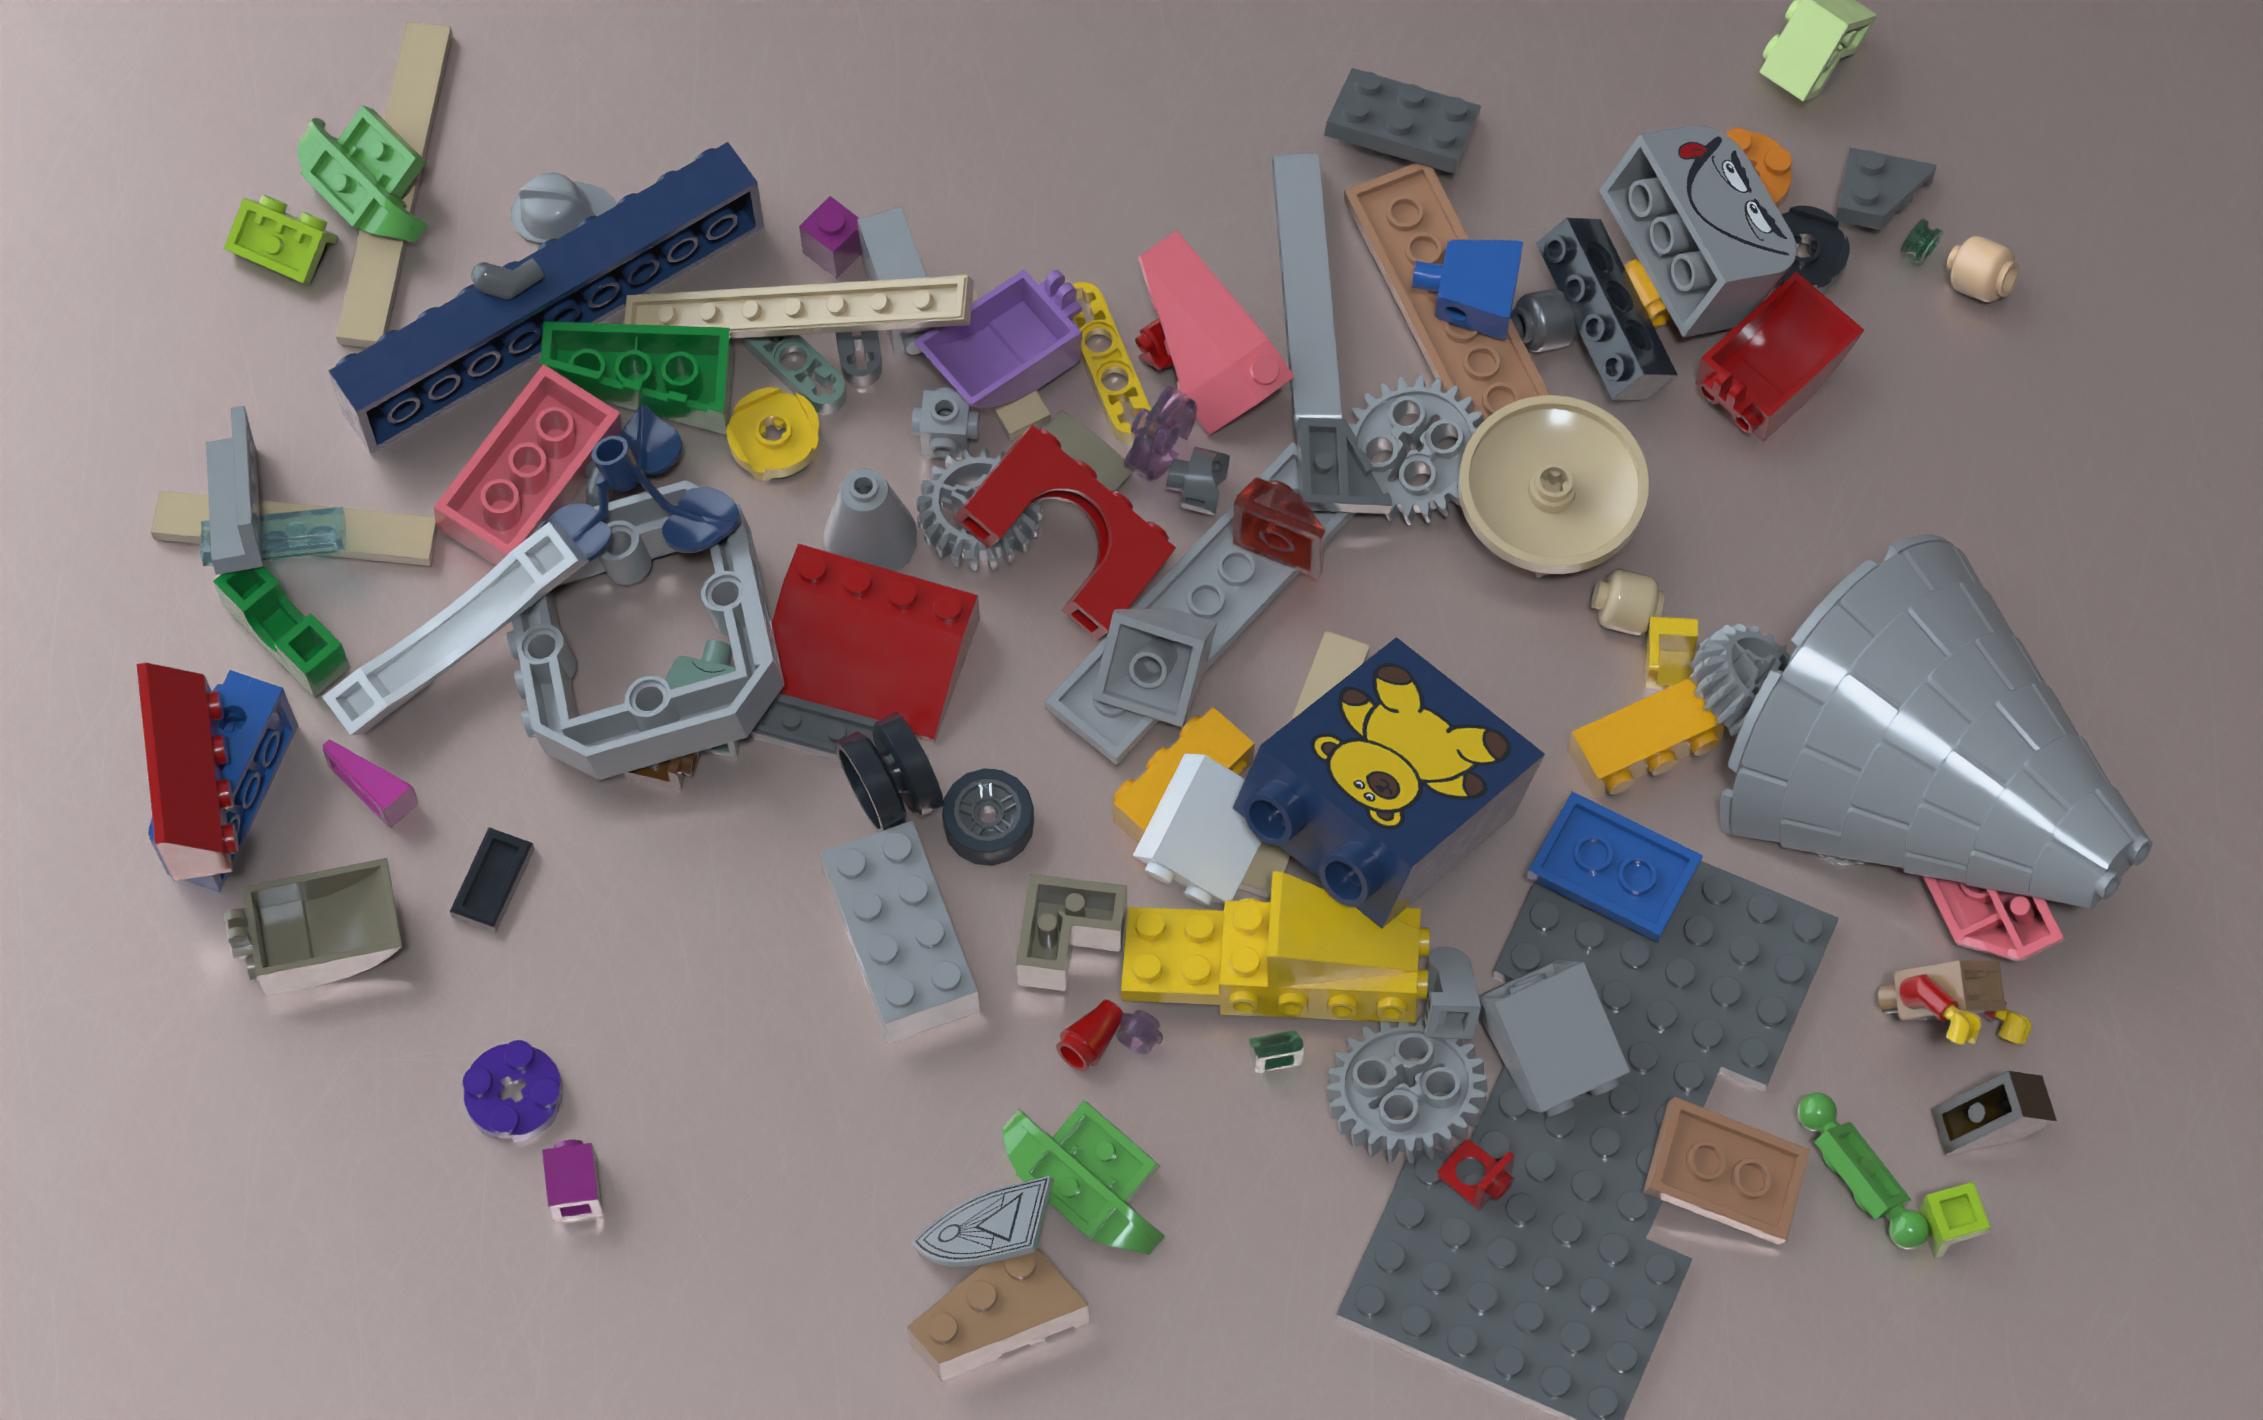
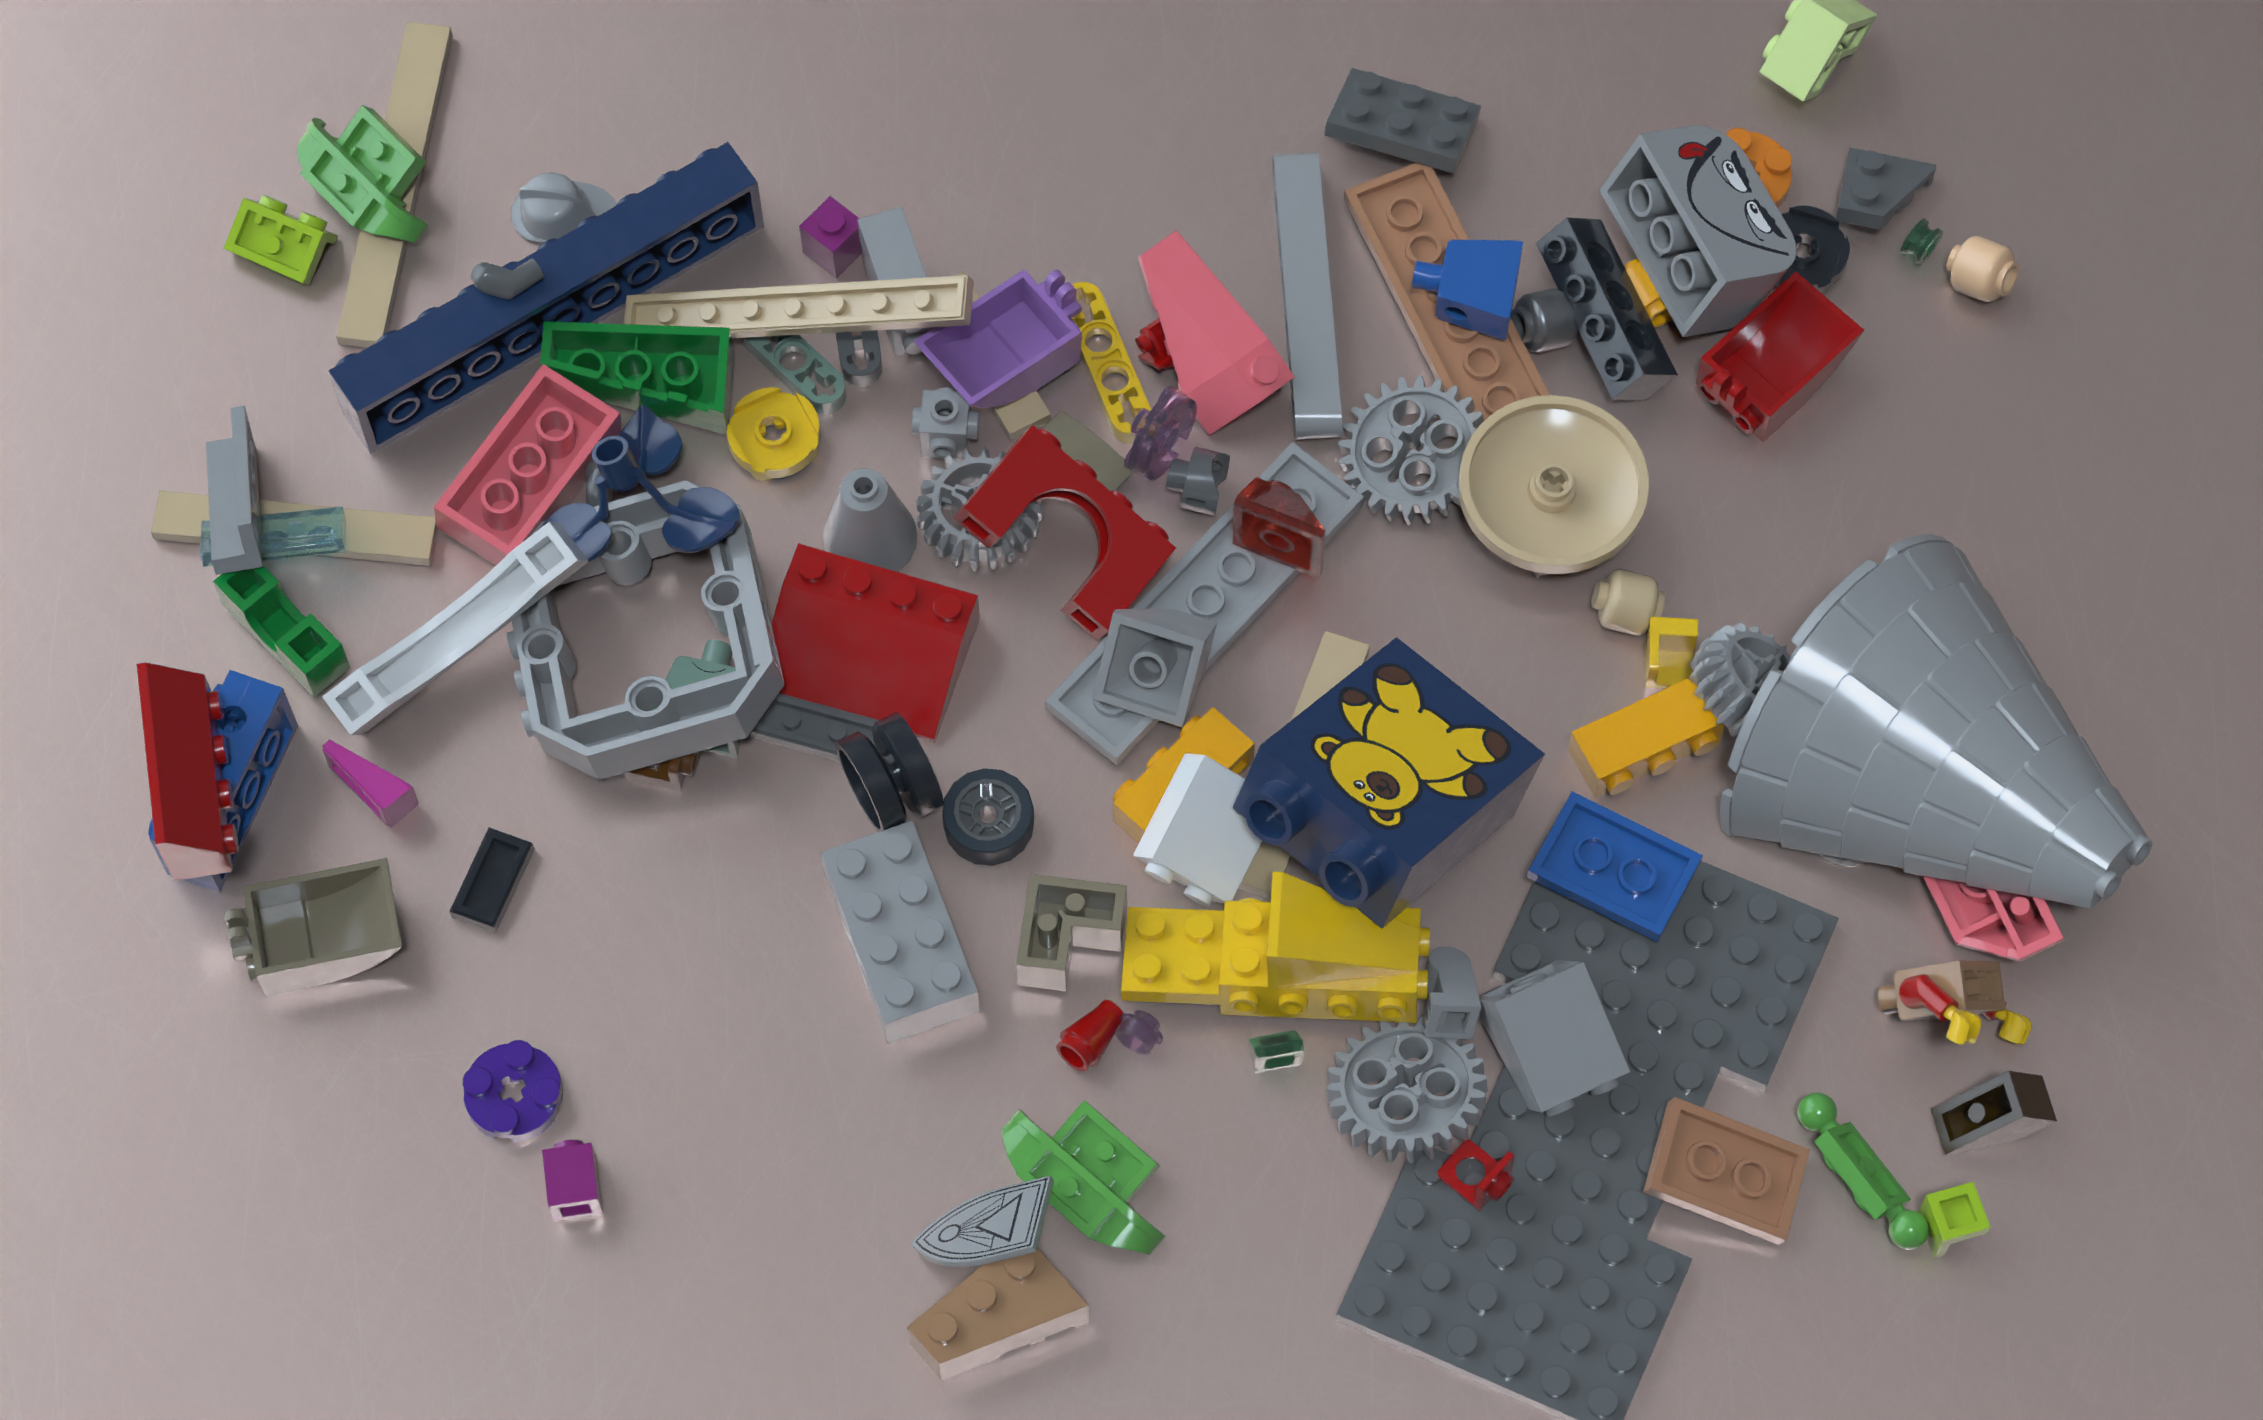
dark grey wing [1296,417,1393,514] -> none

